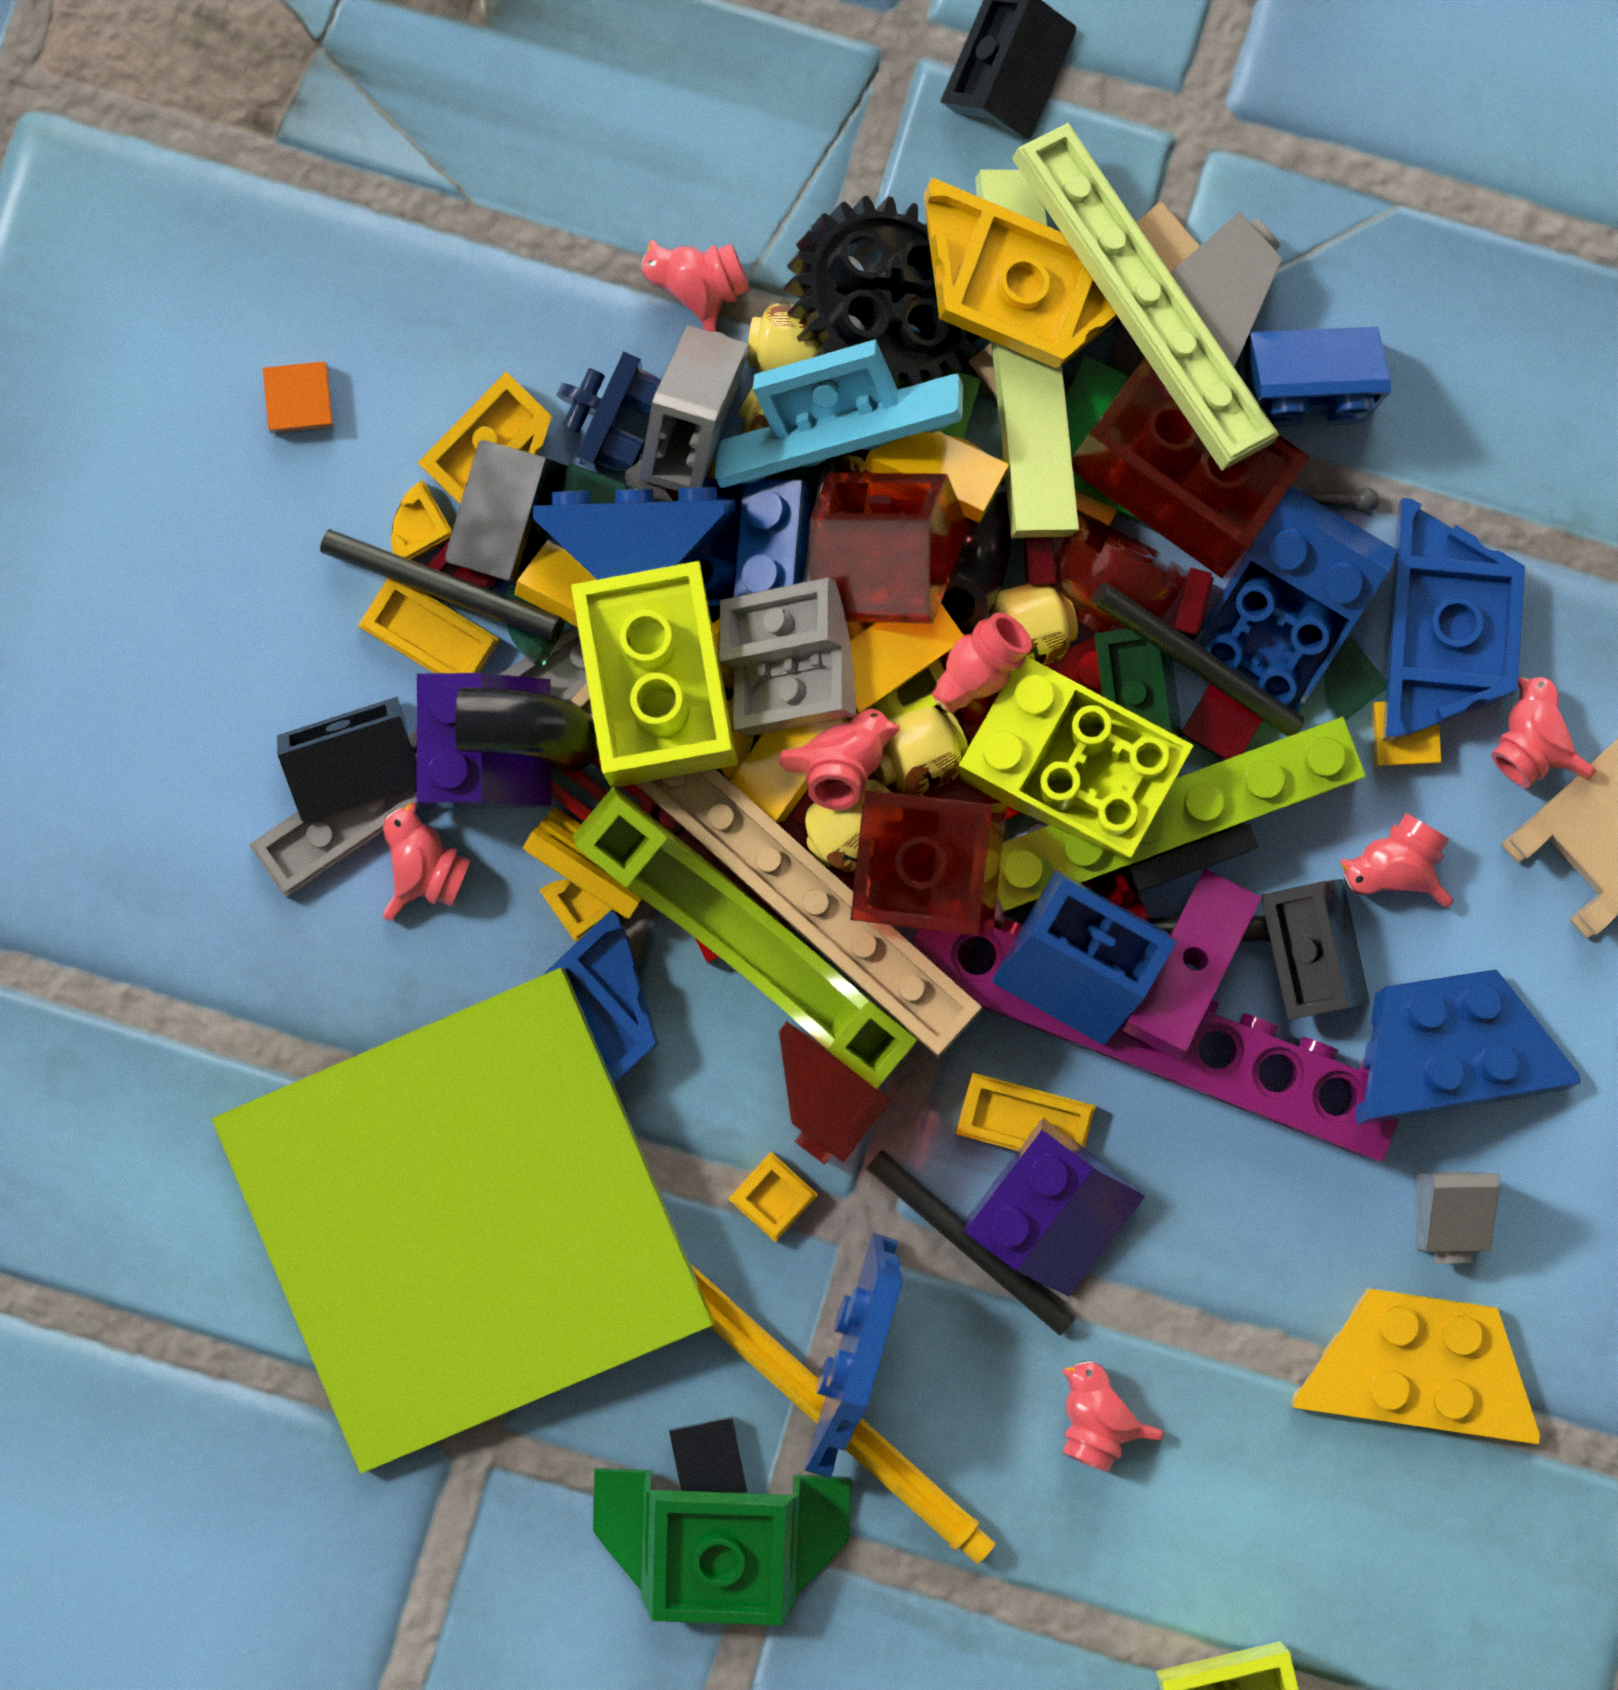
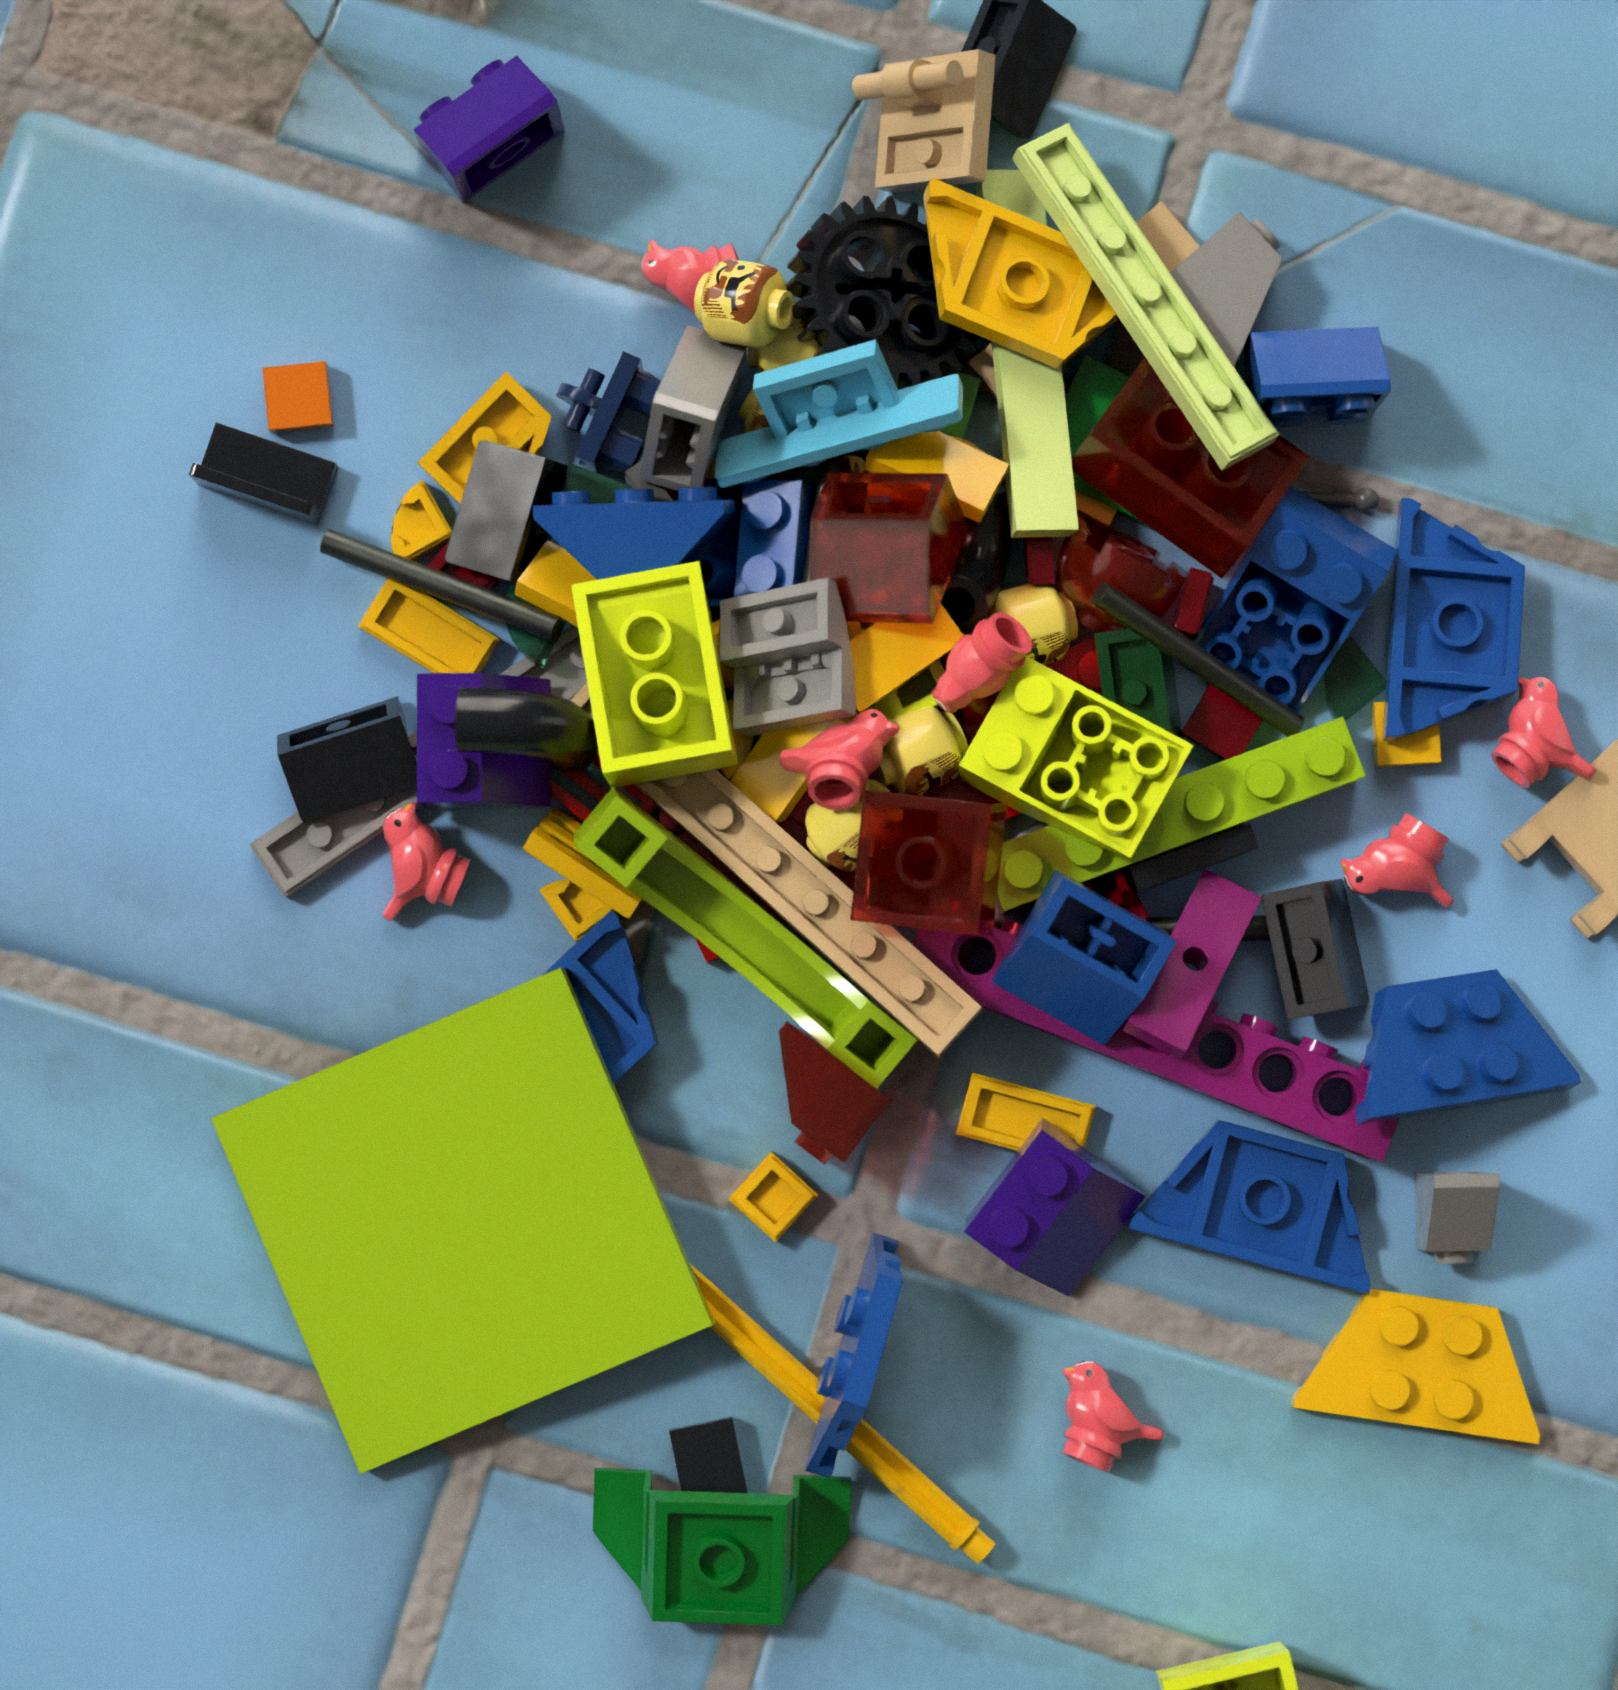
pearl dark grey bar [865,1149,1076,1336] -> none
none -> black panel [189,422,338,526]
none -> dark purple slope [413,55,565,204]
none -> light yellow head [694,259,794,348]
none -> tan plate [852,49,996,193]
none -> blue wing [1127,1120,1371,1294]

